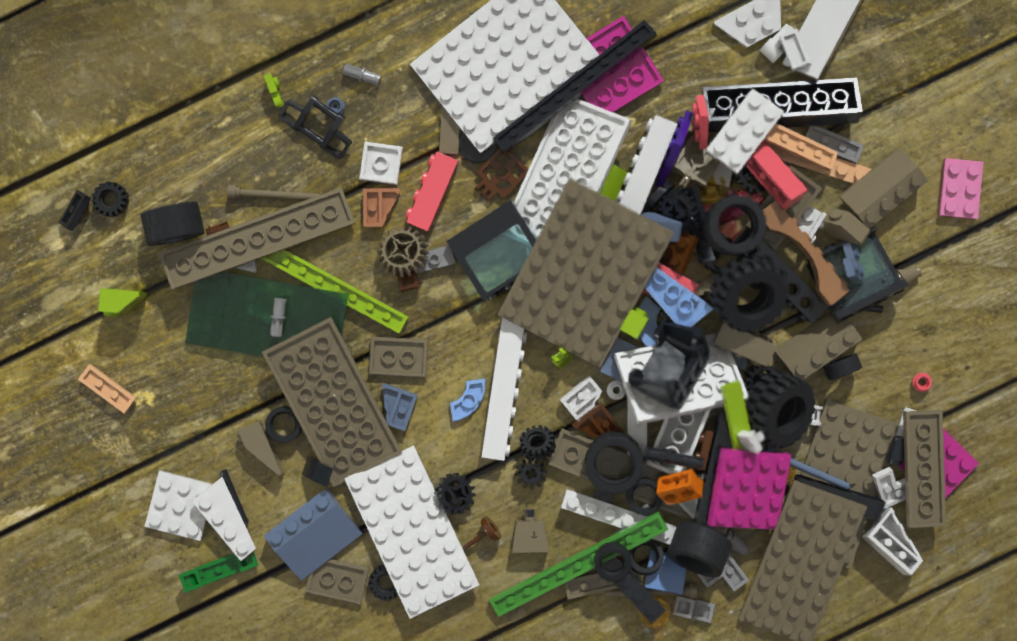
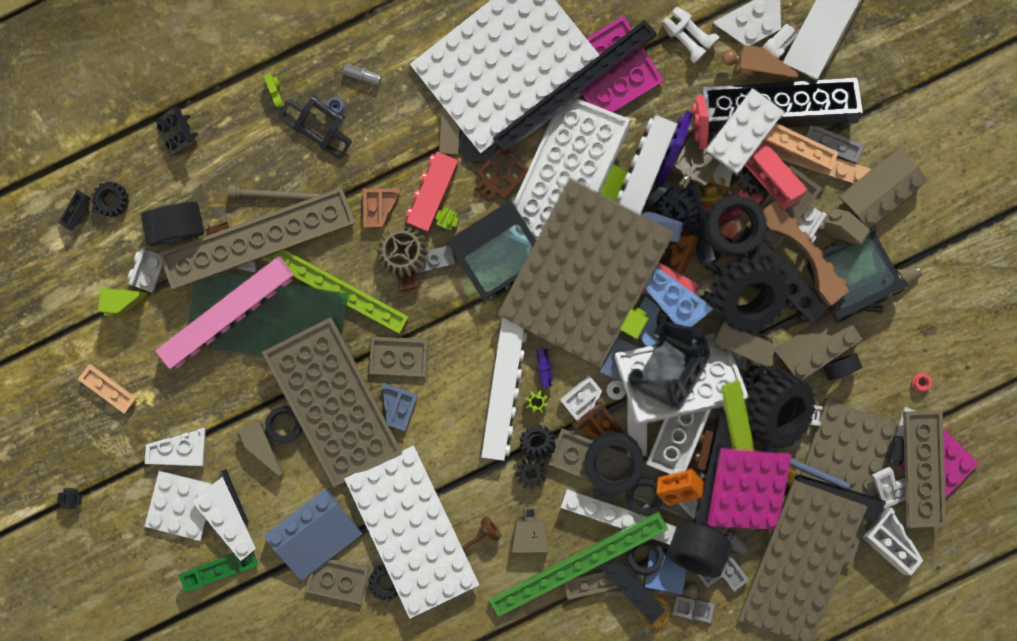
light grey axle [270,298,287,337] -> none
black slope [302,456,333,487] -> none
white tile [359,142,403,185] -> none
black gear [434,473,476,515] -> none
light blue tile [450,379,486,422] -> none
lime plate [552,347,574,370] -> none
black tyre [594,542,632,582] -> none
black pin [644,444,704,470] -> none
white tile [737,430,765,454] -> none
white tile [779,29,811,72] -> none
sand blue plate [843,242,865,284] -> none
bright pink plate [938,158,984,219] -> none
none -> black gear [57,488,82,509]
none -> white bracket [127,248,163,293]
none -> white wing [145,428,206,466]
none -> bright pink brick [155,256,294,369]
none -> black plate [156,106,199,156]
none -> lime gear [435,207,459,231]
none -> lime gear [525,390,548,413]
none -> dark purple pin [536,348,553,388]
none -> white piece [661,7,720,64]
none -> medium nougat slope [722,45,798,82]

